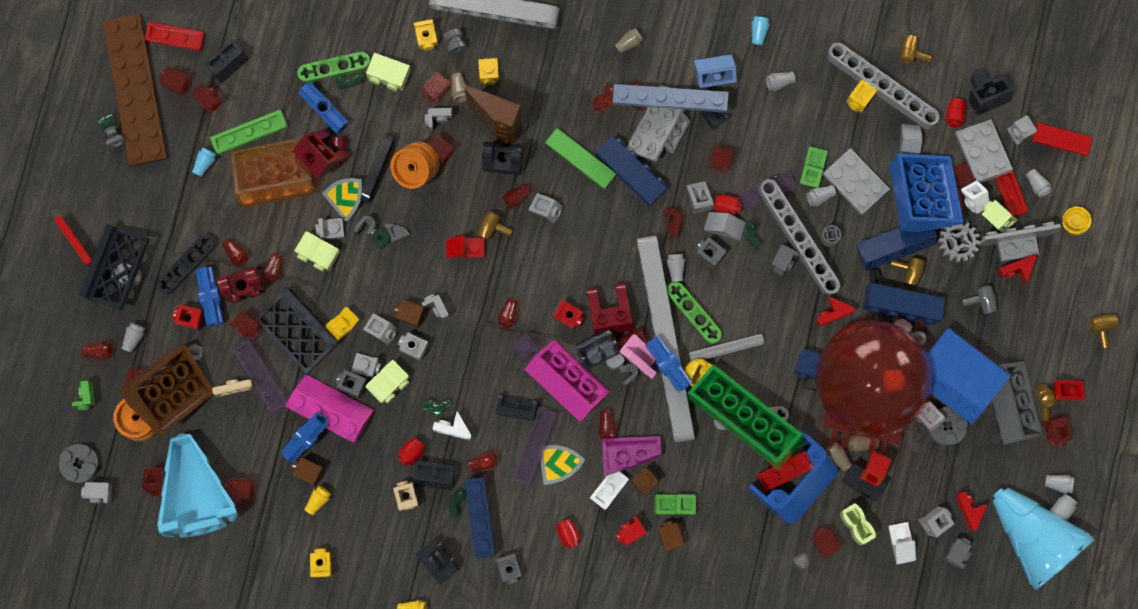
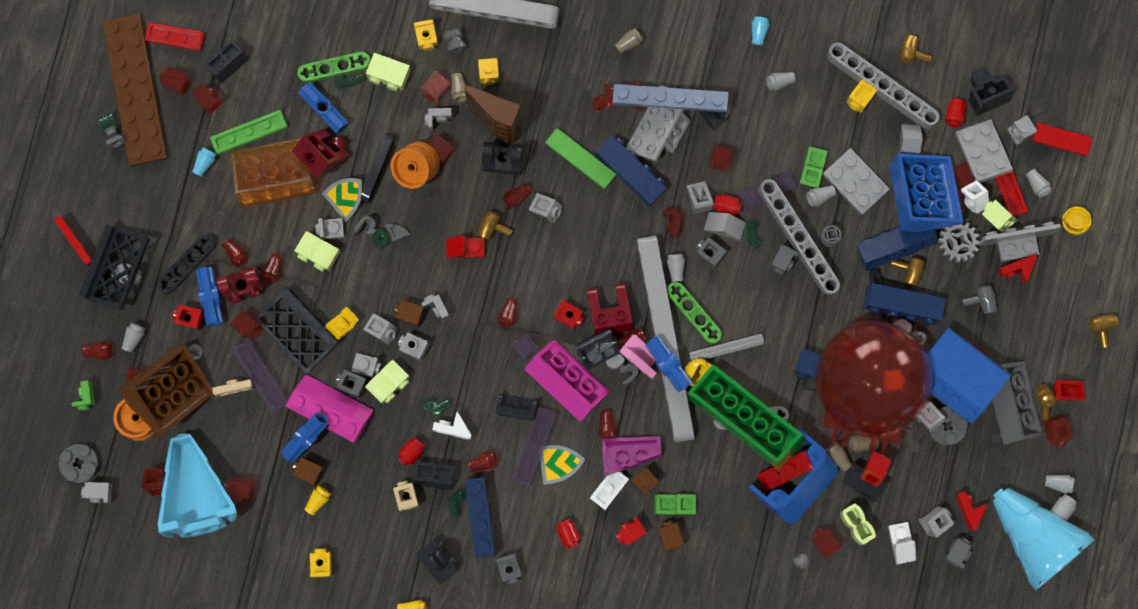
medium blue brick [694,54,737,88] -> none
red slope [815,297,856,328] -> none

